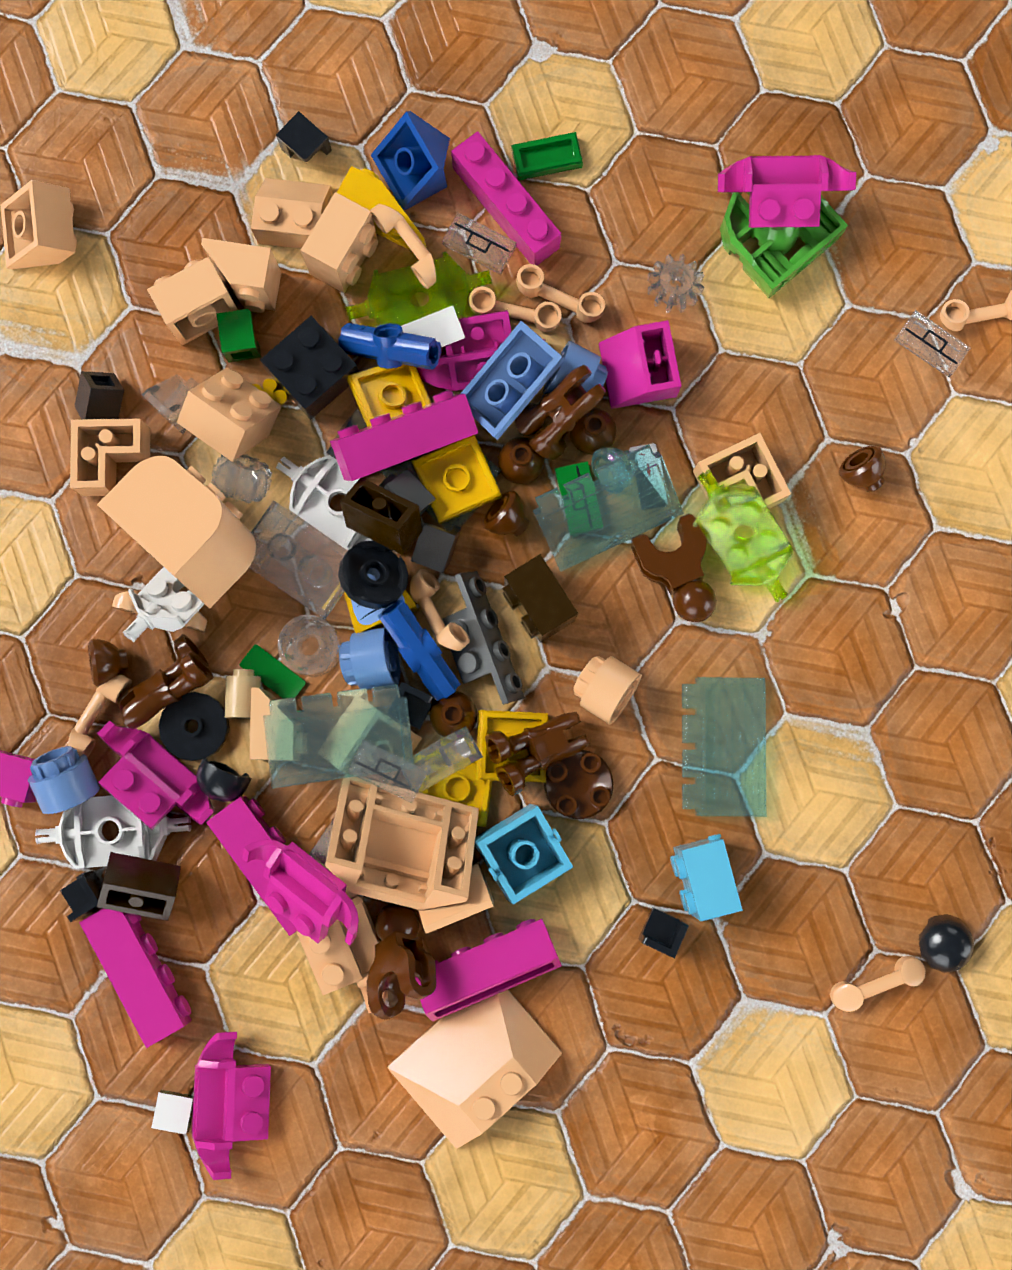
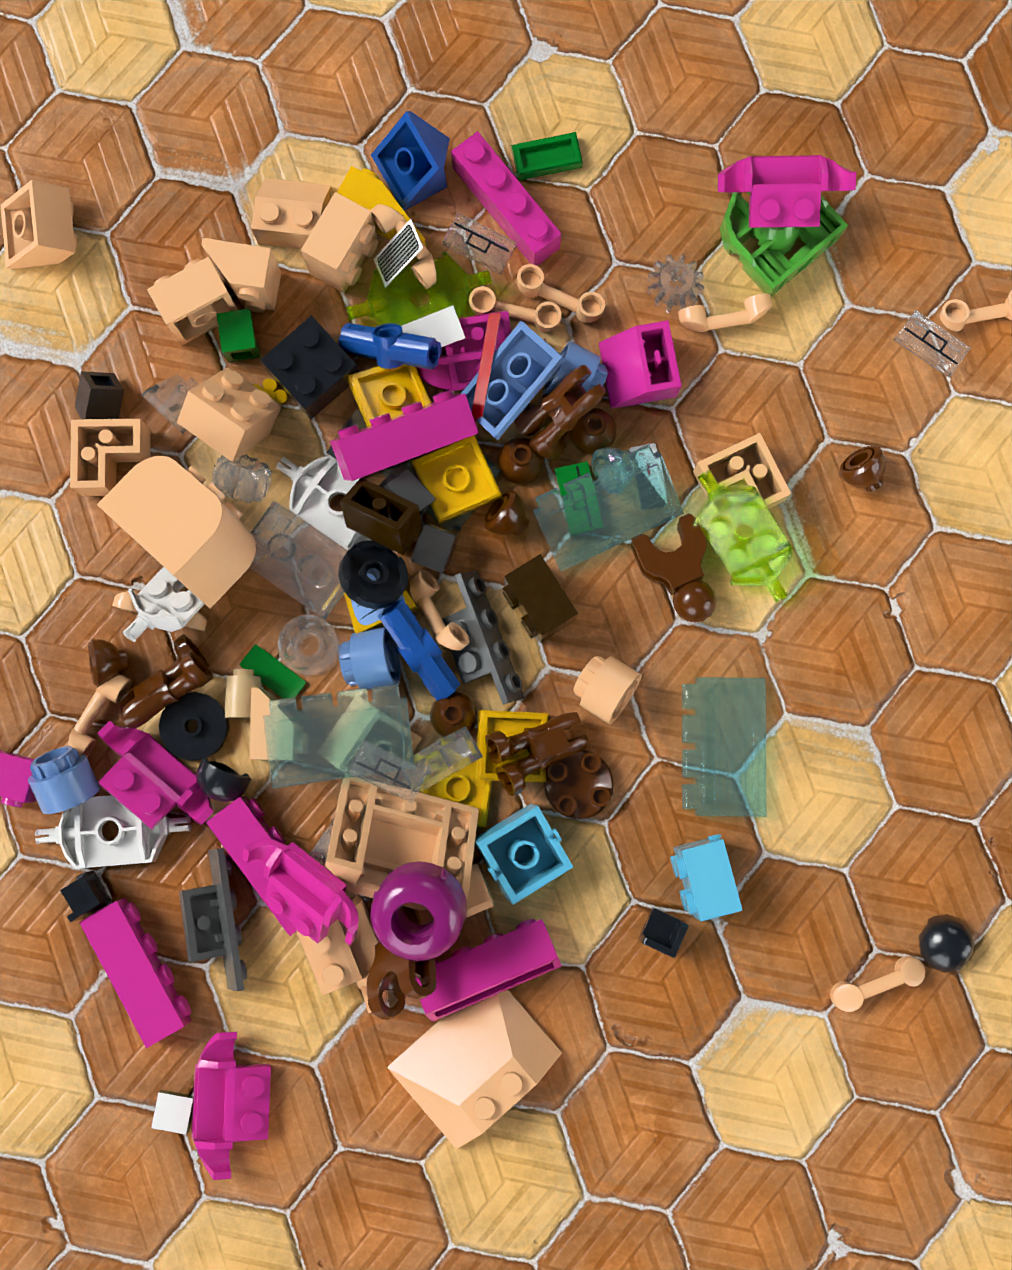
dark brown brick [97,852,181,921] -> none
black panel [276,111,332,162] -> none
black panel [387,682,435,730] -> none
none -> dark grey bracket [179,848,247,991]
none -> magenta piece [371,861,467,961]
none -> sticker [374,219,423,288]
none -> sticker [472,313,501,422]
none -> light nougat bar [678,294,772,332]

